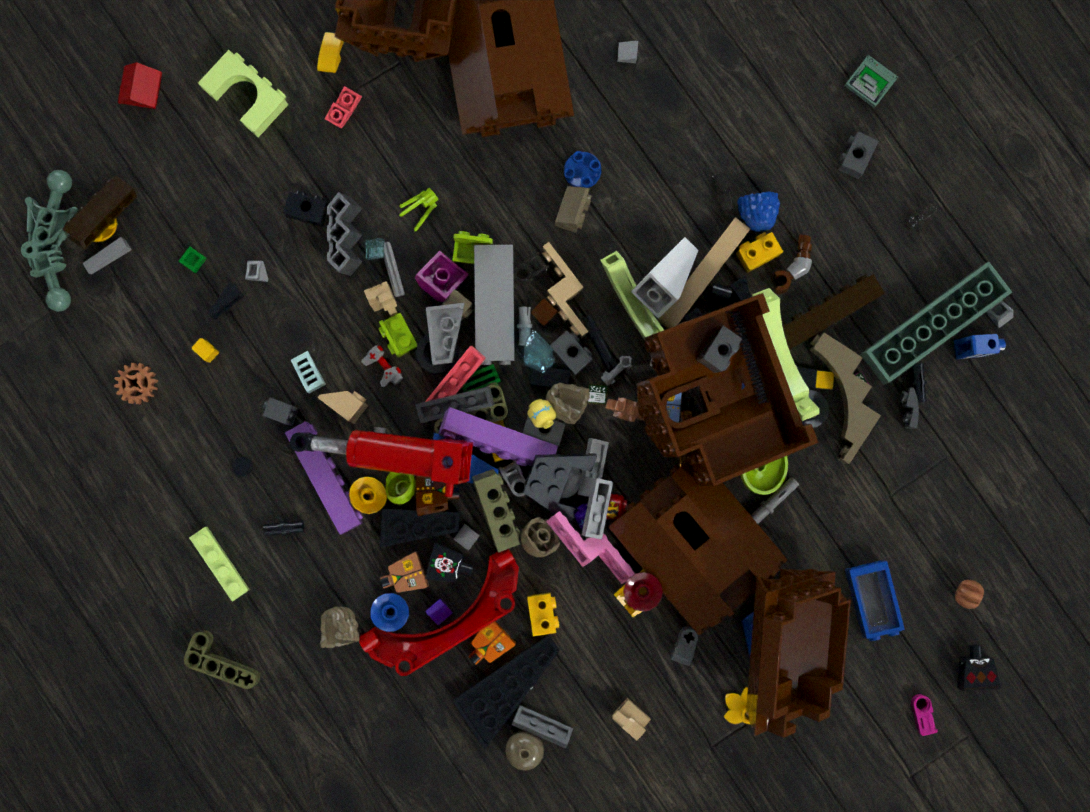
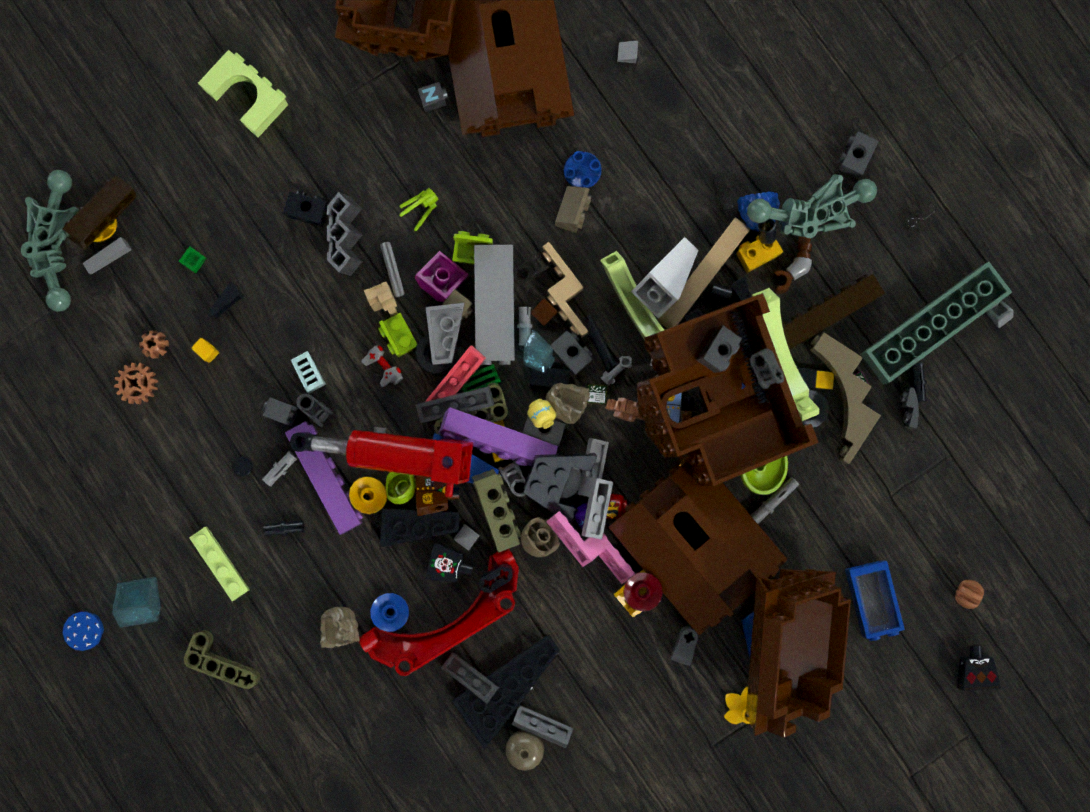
red slope [118,62,162,109] -> none
light grey slope [245,261,268,282] -> none
yellow slope [317,32,344,73] -> none
tan slope [318,391,368,424] -> none
coral slope [325,86,362,129] -> none
clear light blue tile [366,238,384,260] -> none
nougat torso [380,551,429,593] -> none
dark purple slope [425,598,453,625] -> none
orange torso [468,621,516,665] -> none
yellow brick [527,593,559,636] -> none
tan piece [612,698,651,741] -> none
tile [844,55,898,108] -> none
dark pink piece [911,694,938,736] -> none
blue torso [954,334,1006,359] -> none
none -> blue tile [63,611,104,651]
none -> clear light blue slope [112,577,161,628]
none -> nougat piece [139,330,169,359]
none -> light grey pin [262,451,298,487]
none -> dark grey piece [296,394,334,428]
none -> flat silver brick [418,82,448,112]
none -> dark grey tile [441,652,499,703]
none -> black beam [479,564,513,593]
none -> sand green piece [747,174,877,238]
none -> dark grey piece [750,348,784,389]
none -> black beam [758,219,776,244]

